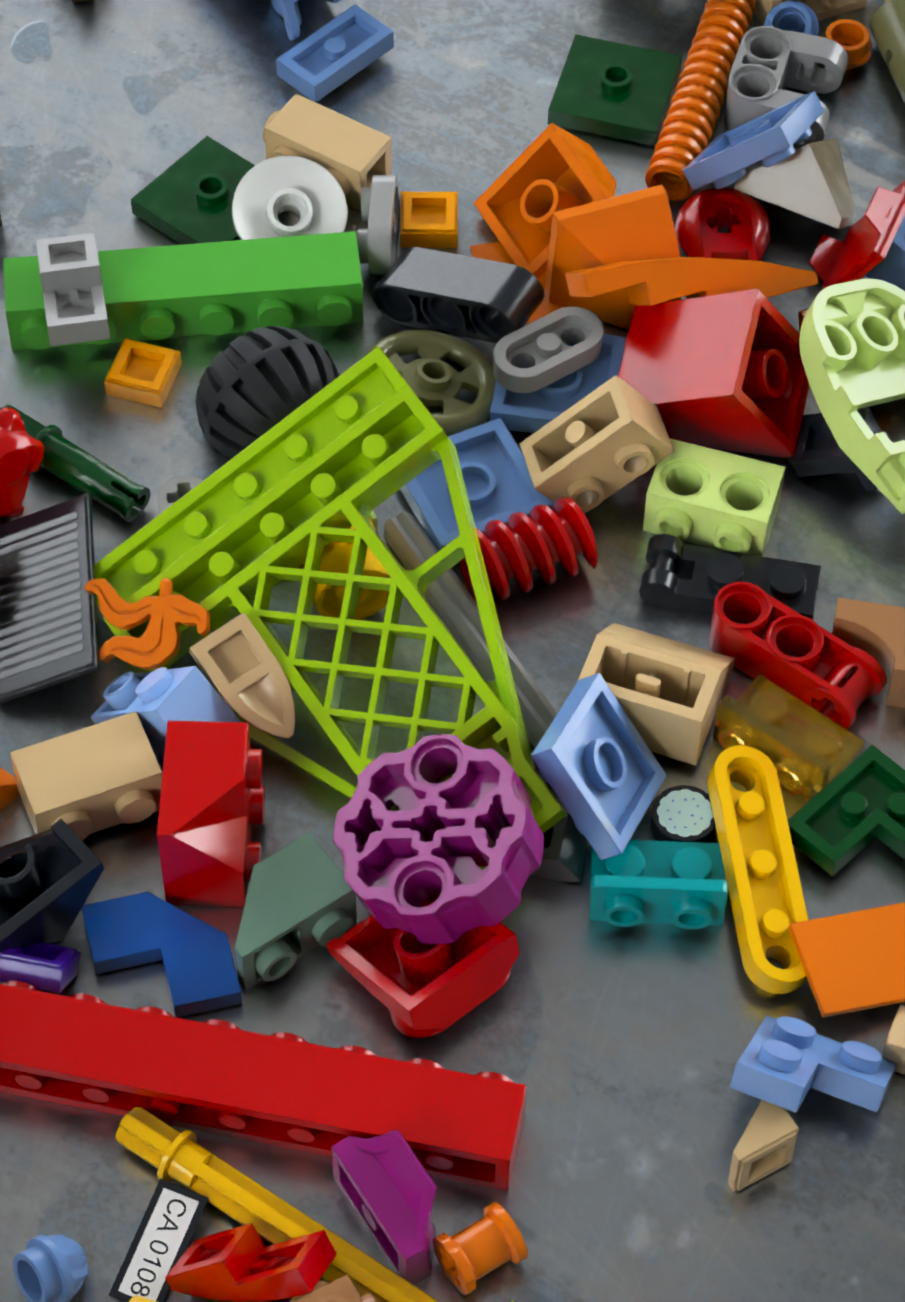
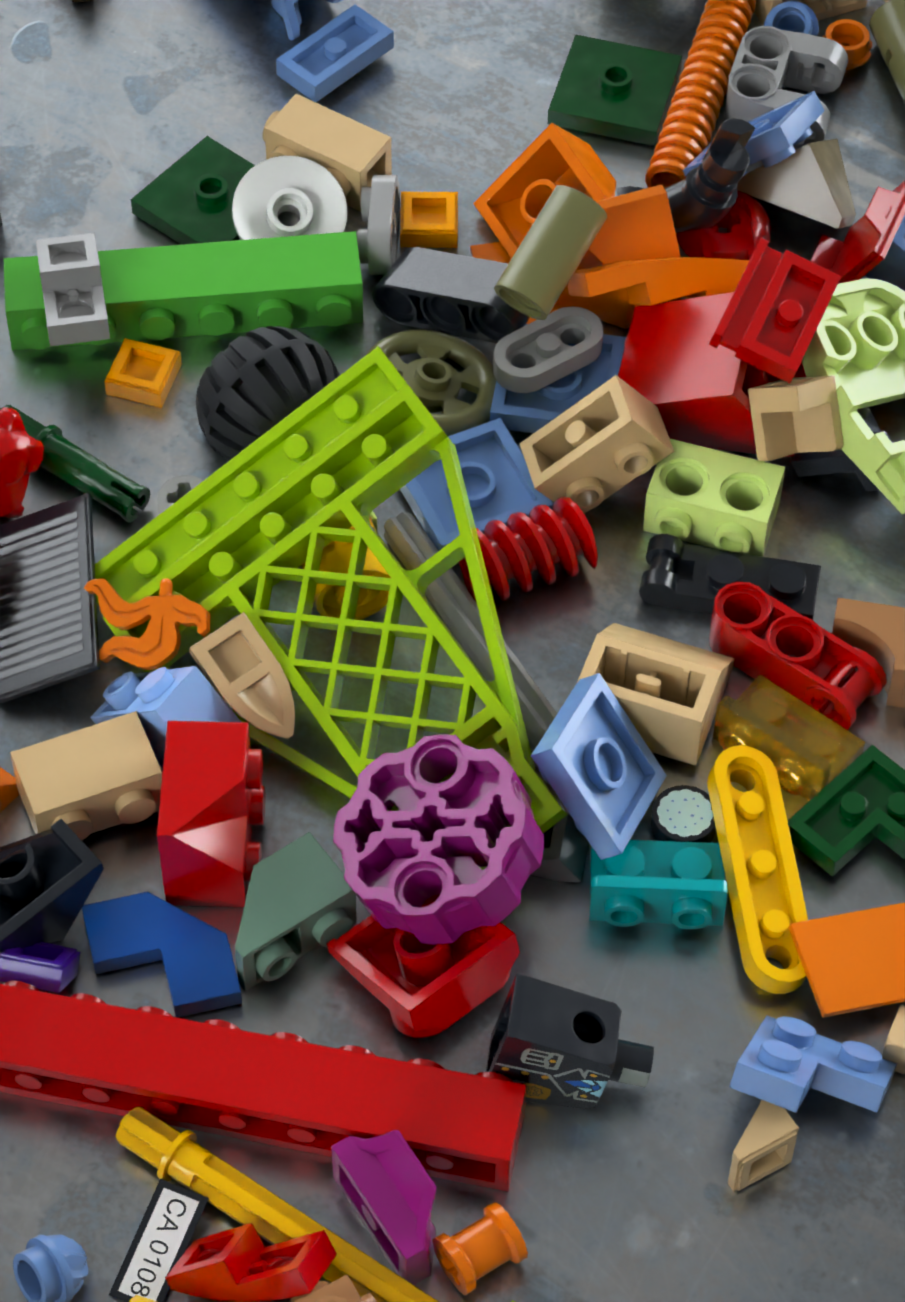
none -> black torso [486,974,654,1109]
none -> olive pin [494,185,607,320]
none -> black piece [617,118,755,234]
none -> red plate [709,238,841,383]
none -> tan panel [748,375,844,461]

